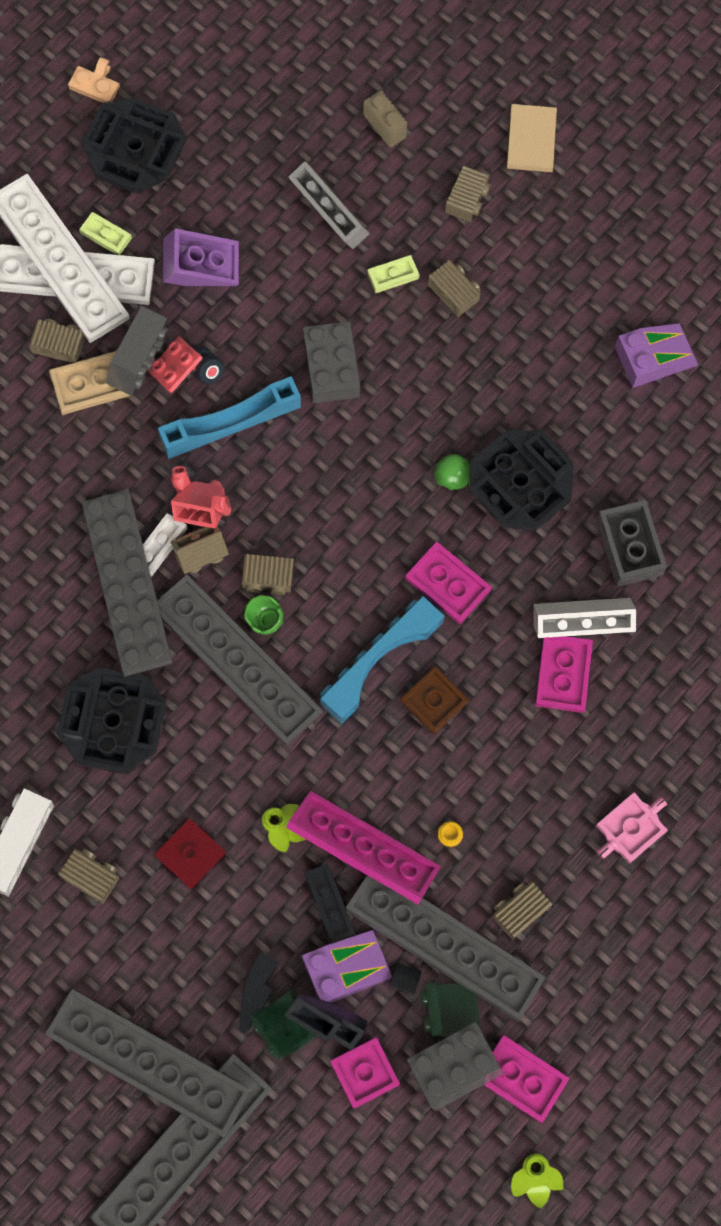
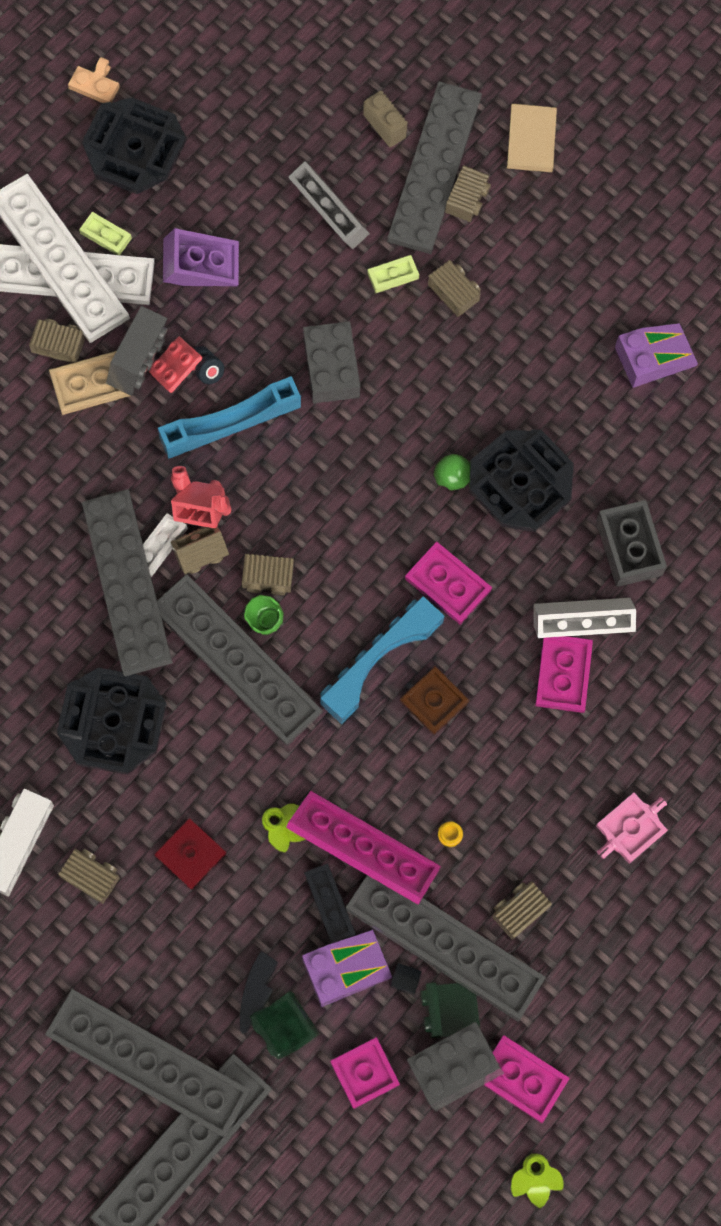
black slope [284,995,368,1050] -> none
none -> dark grey plate [387,81,482,254]

